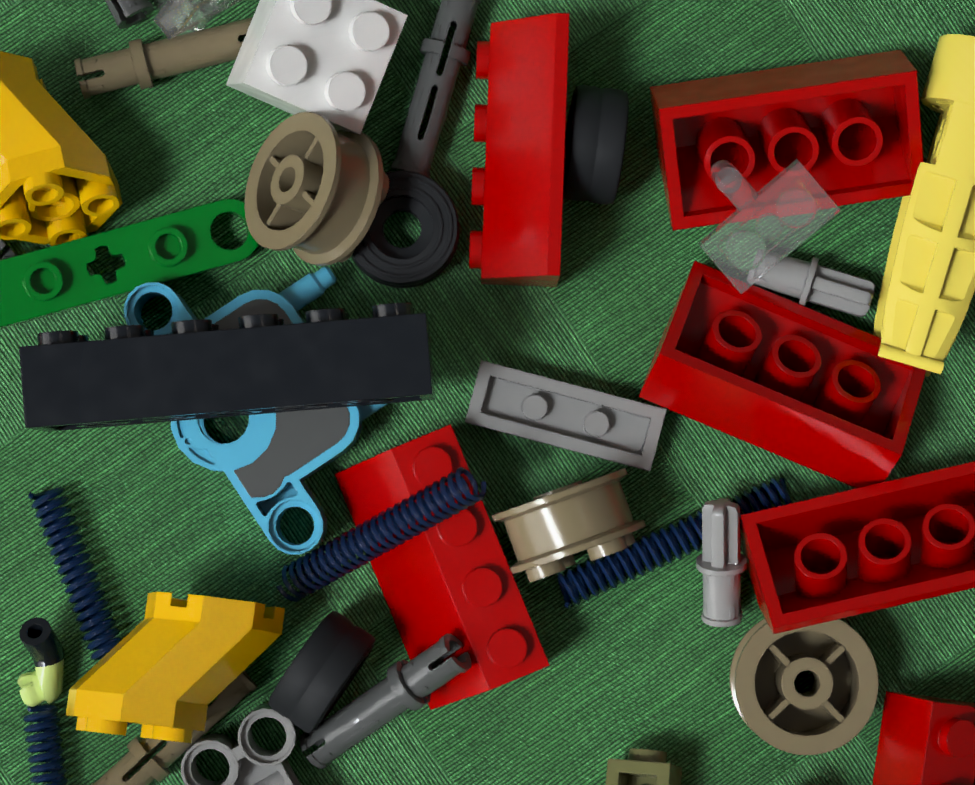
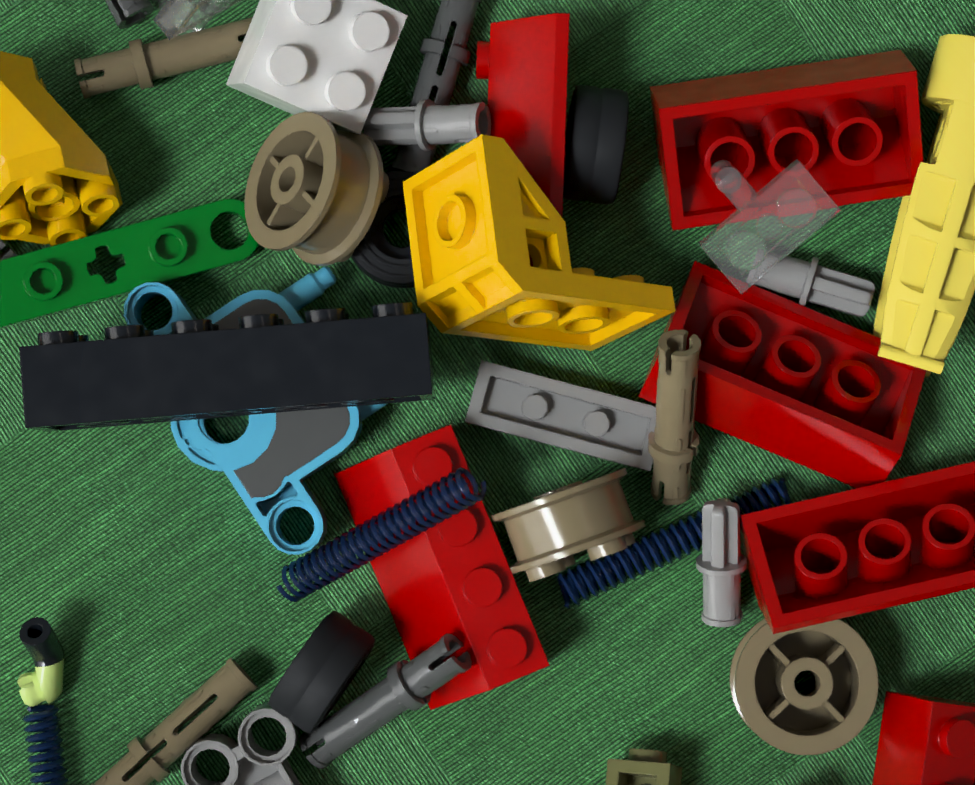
dark blue piece [27,487,132,725] -> none
yellow brick [66,591,285,743] -> none
none -> light grey axle [363,99,491,151]
none -> yellow bracket [403,134,676,351]
none -> dark tan pin [648,330,701,505]

